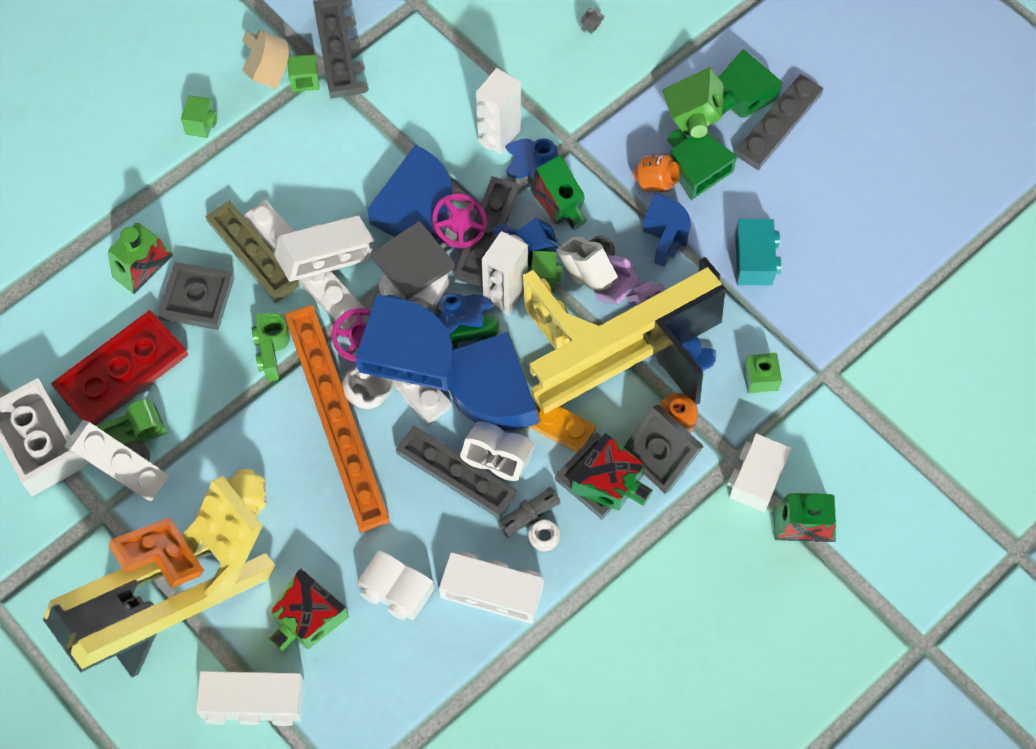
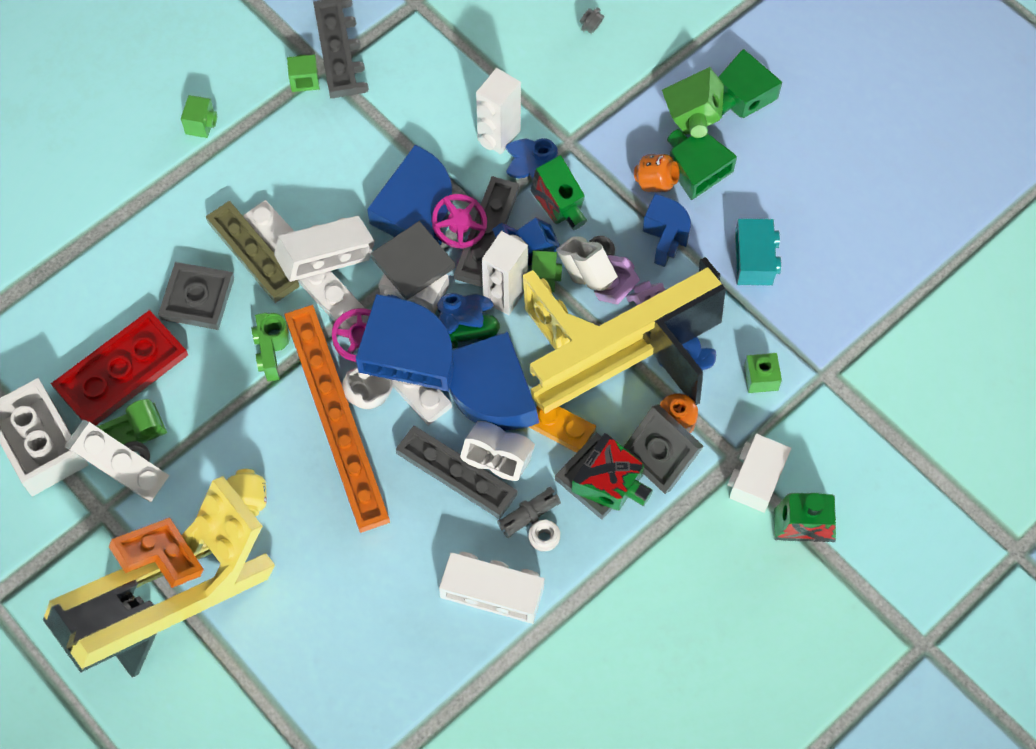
bright green torso [108,223,173,294] -> none
white brick [196,671,305,726] -> none
tan brick [242,30,289,89] -> none
torso [268,568,349,652] -> none
white brick [357,550,435,621] -> none
dark grey plate [735,74,824,171] -> none

